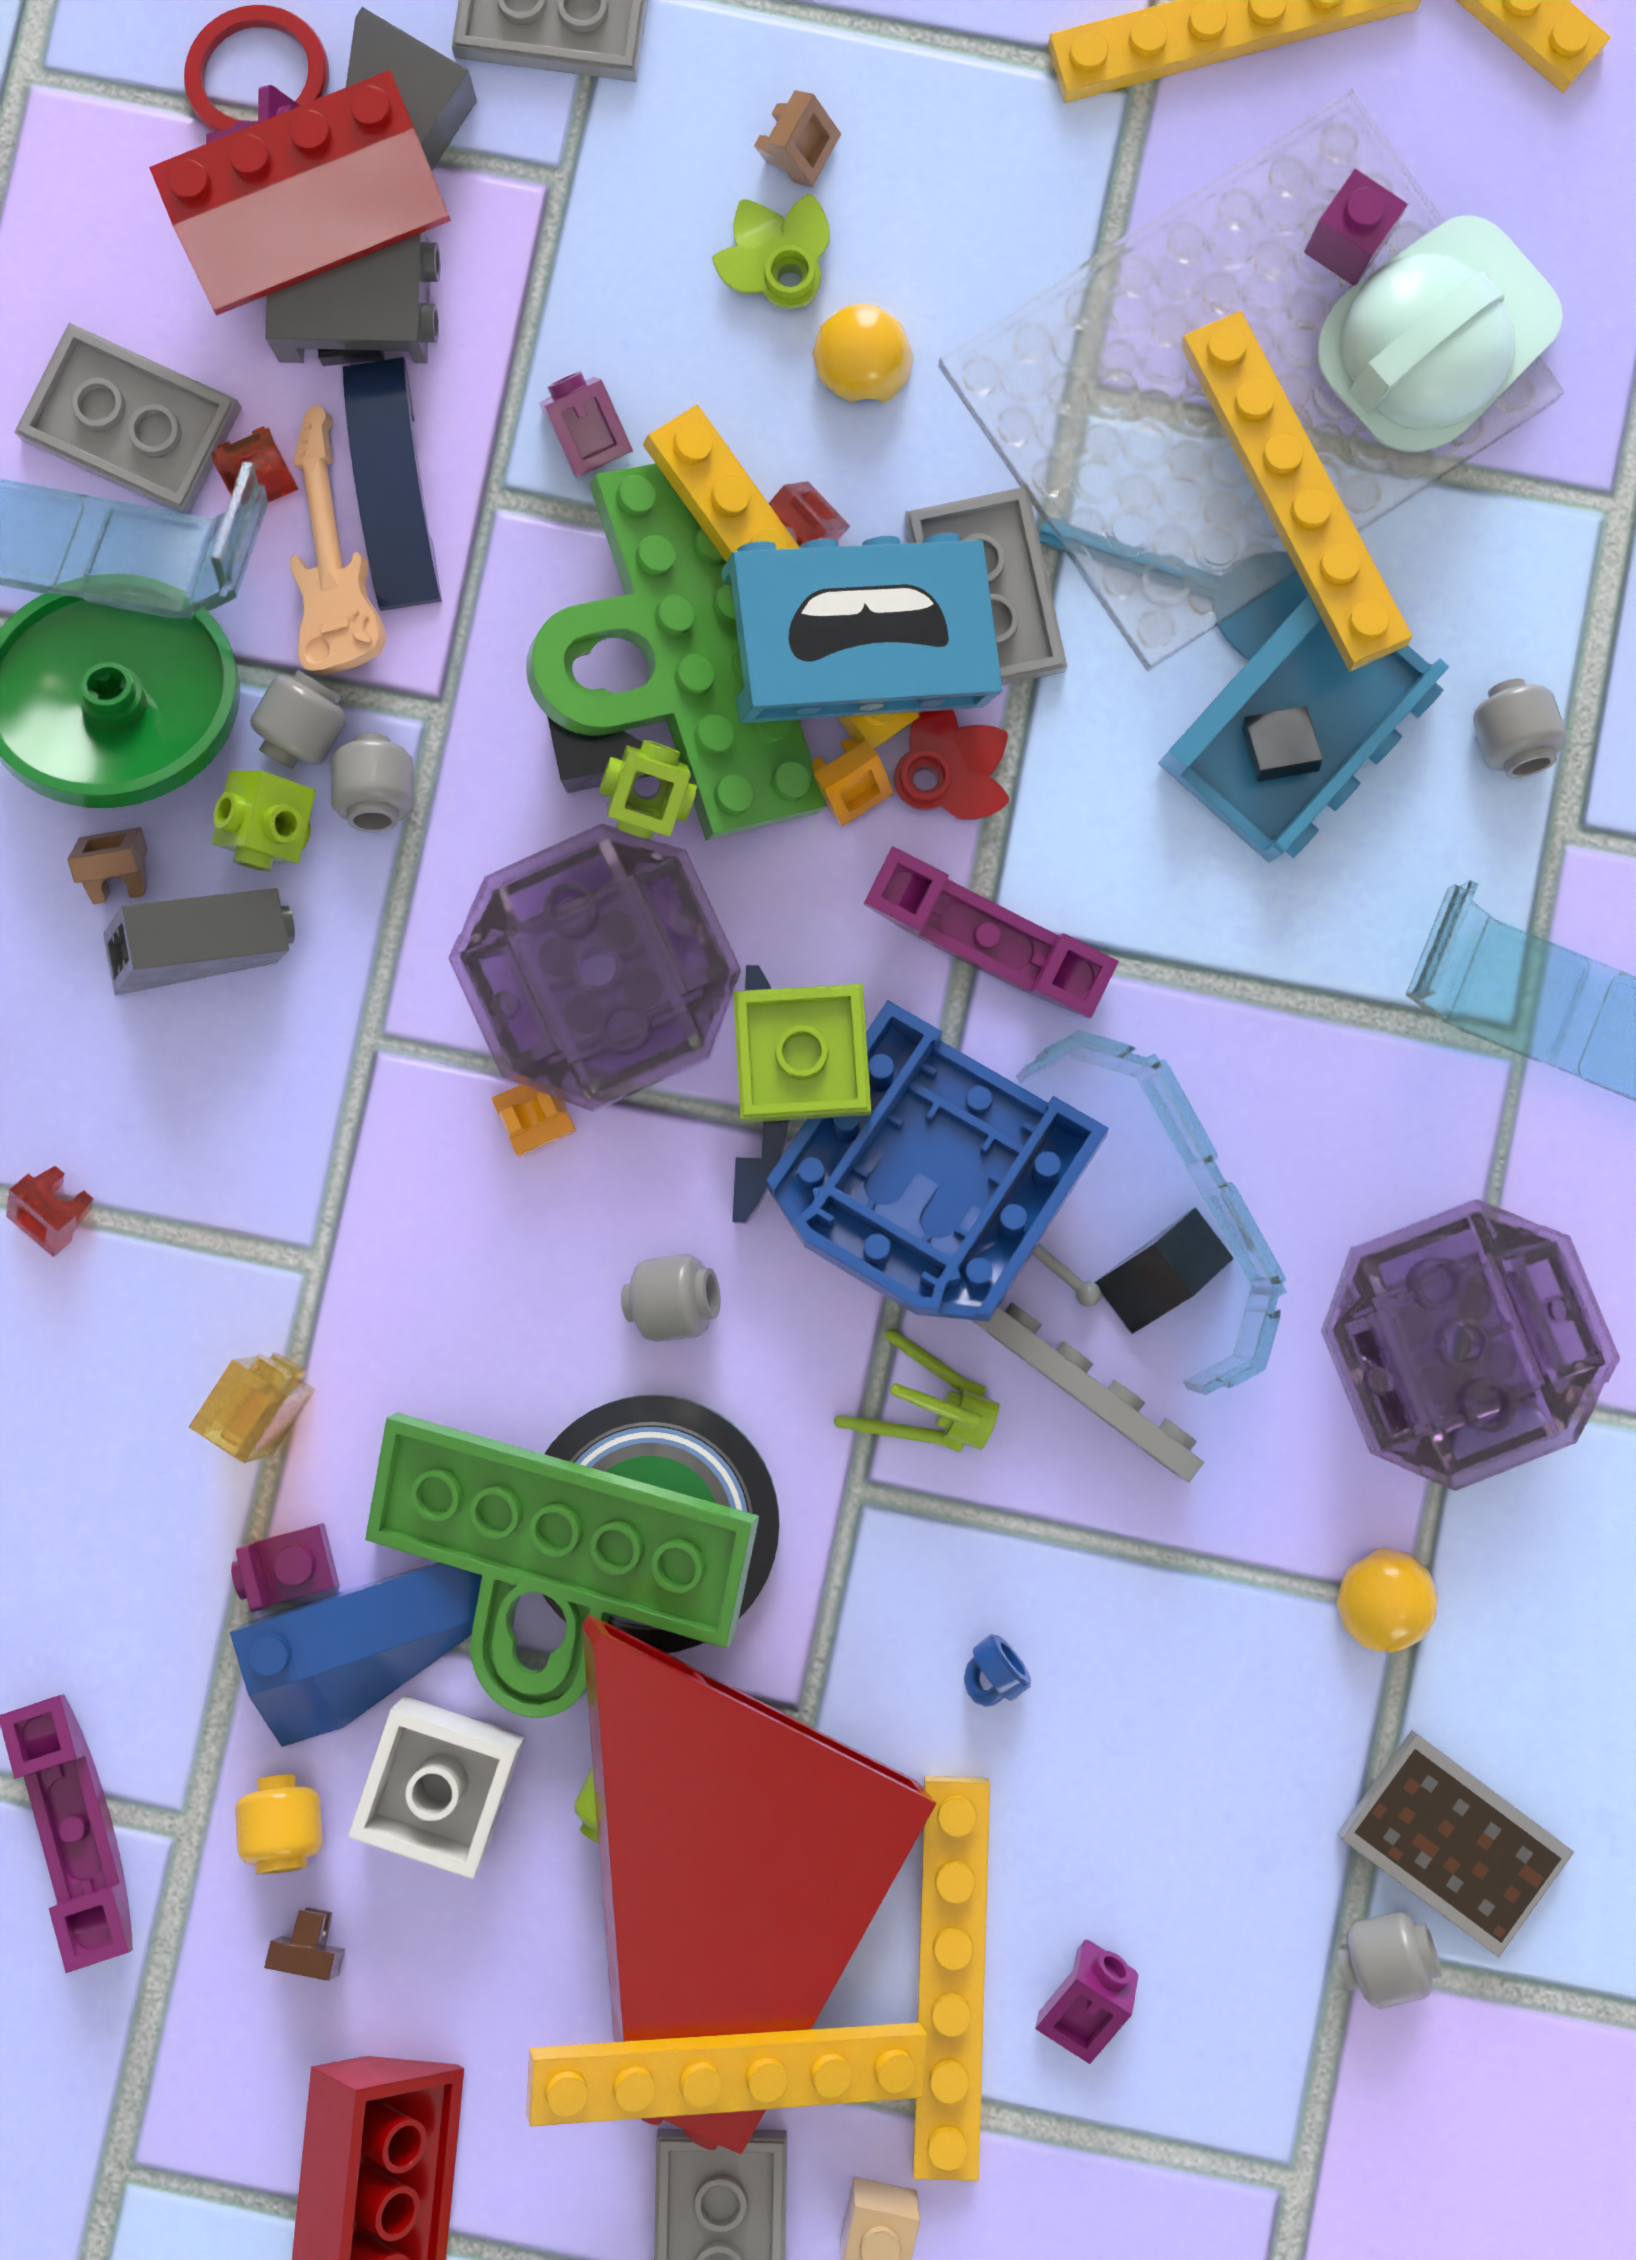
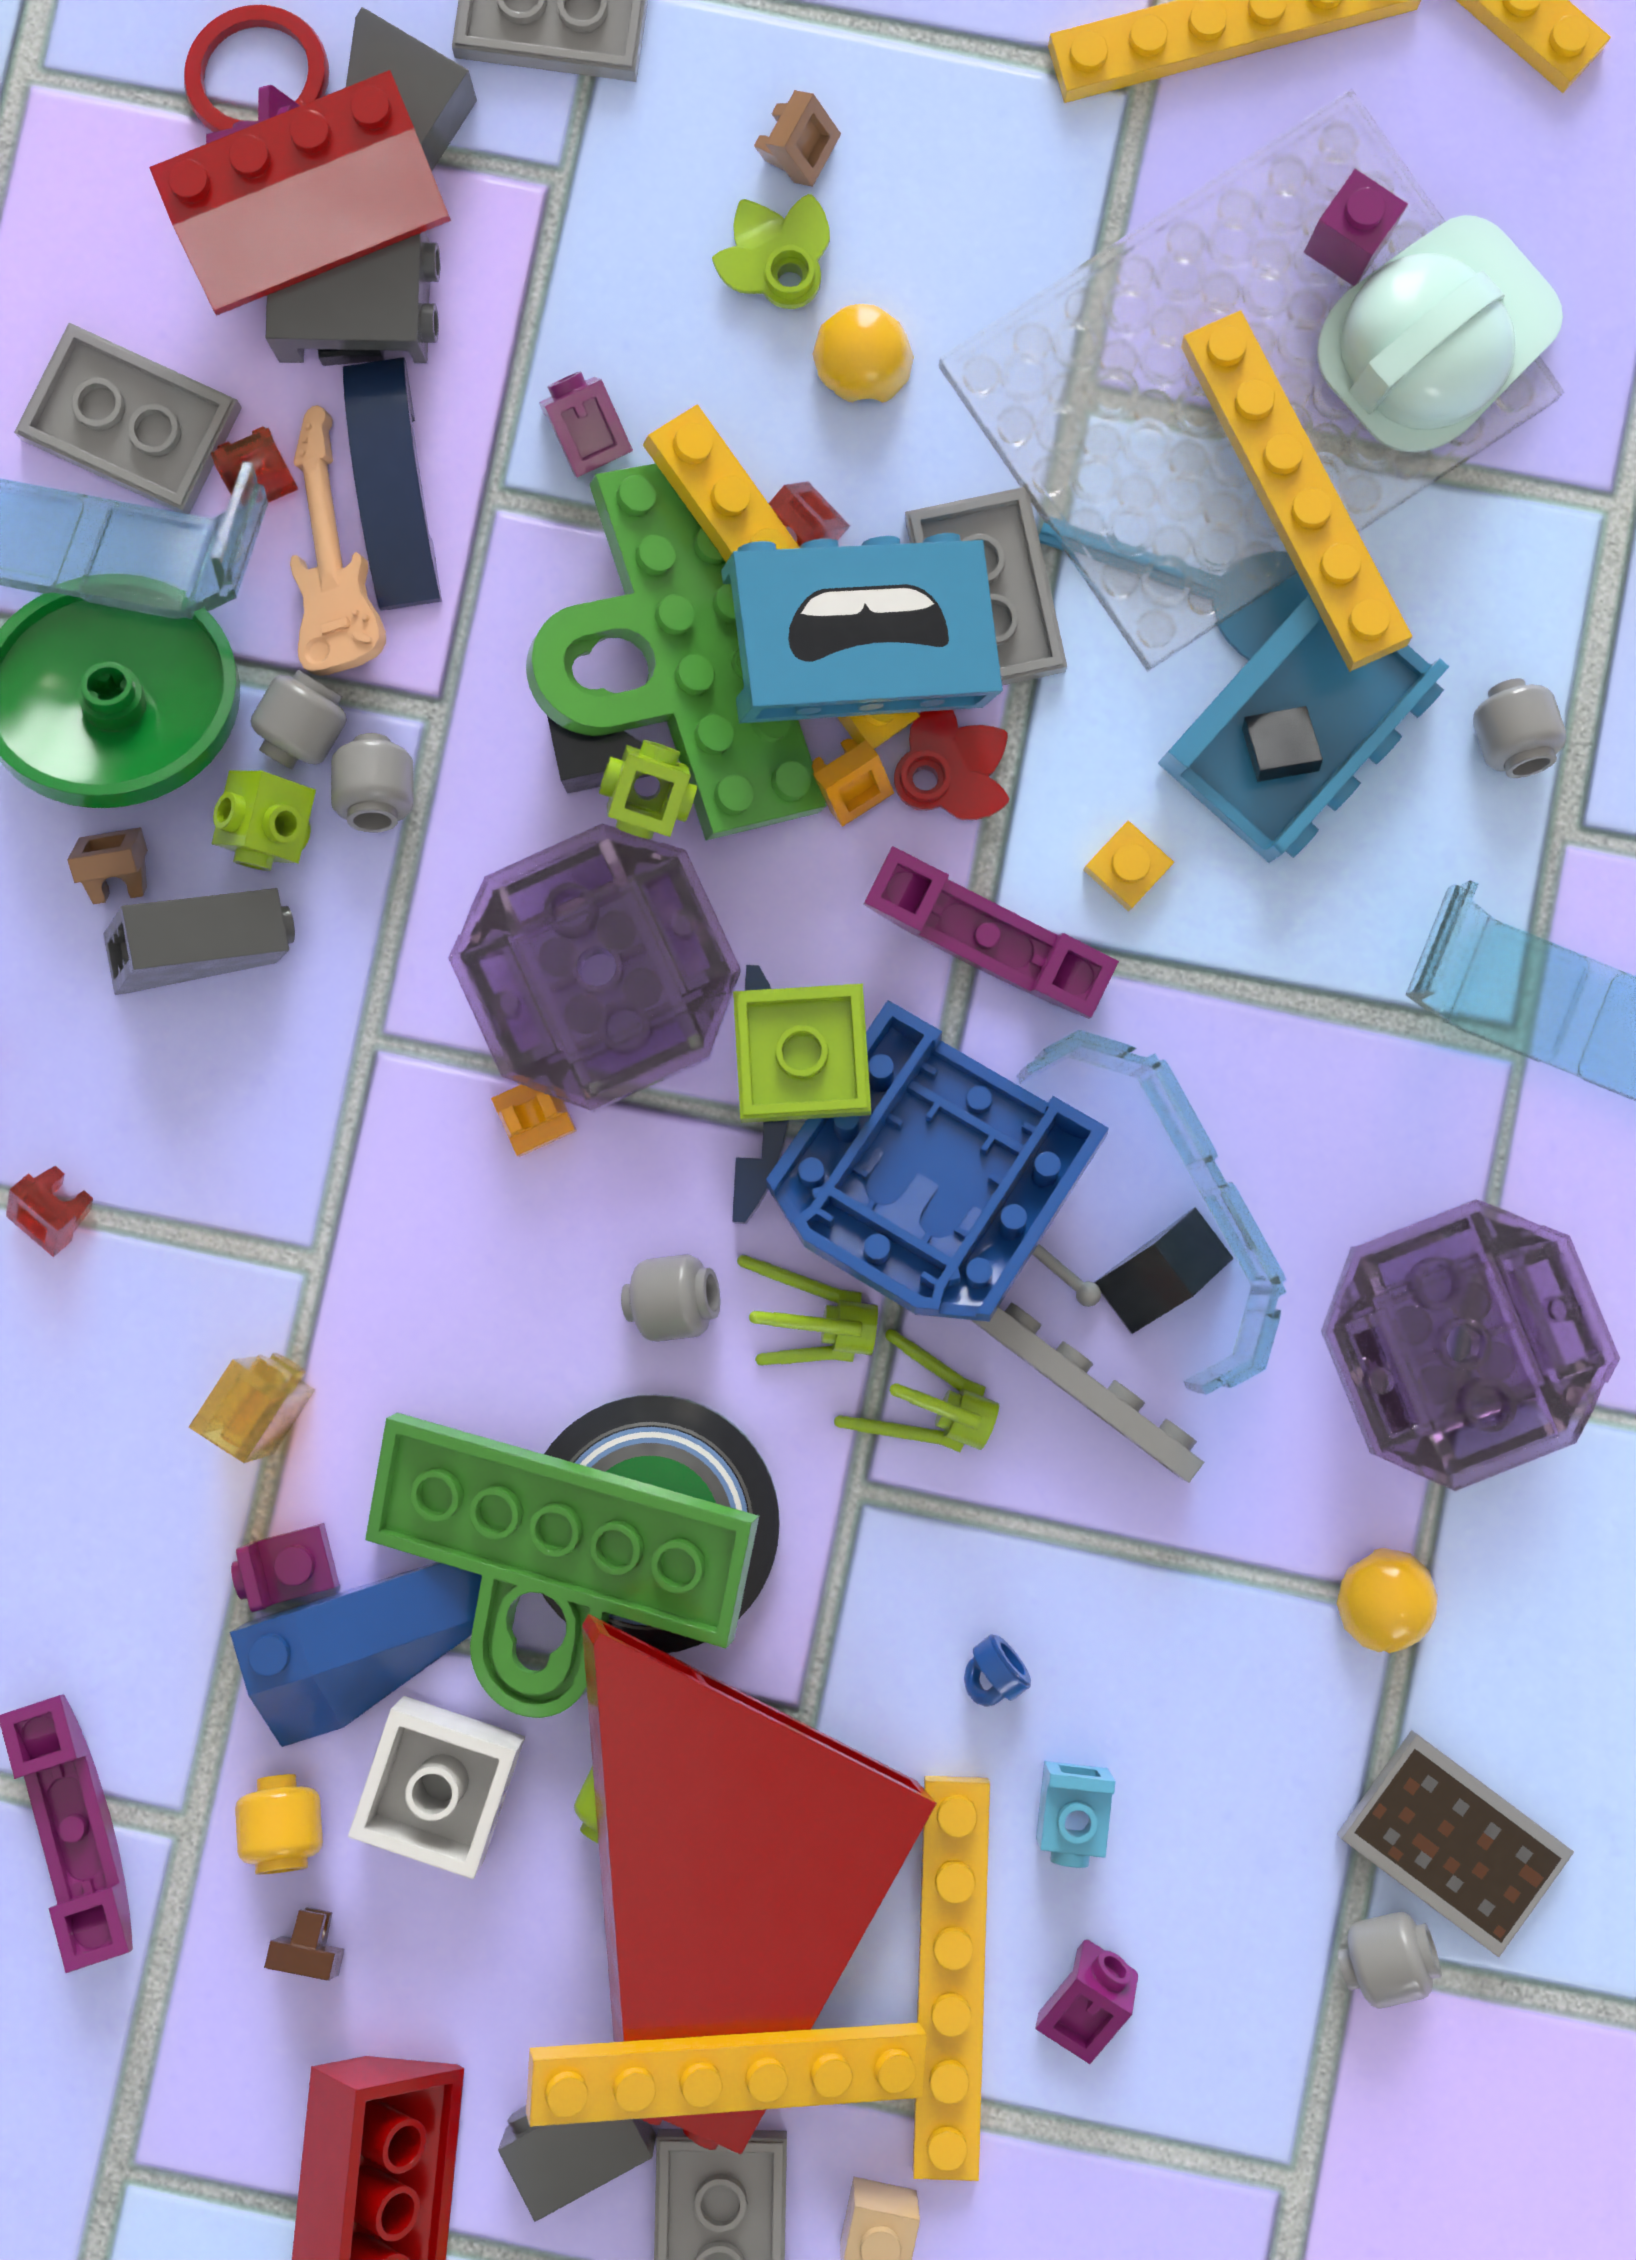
none -> dark grey brick [498,2105,657,2222]
none -> lime plant [737,1255,878,1366]
none -> medium azure brick [1036,1761,1116,1868]
none -> yellow plate [1083,820,1175,912]

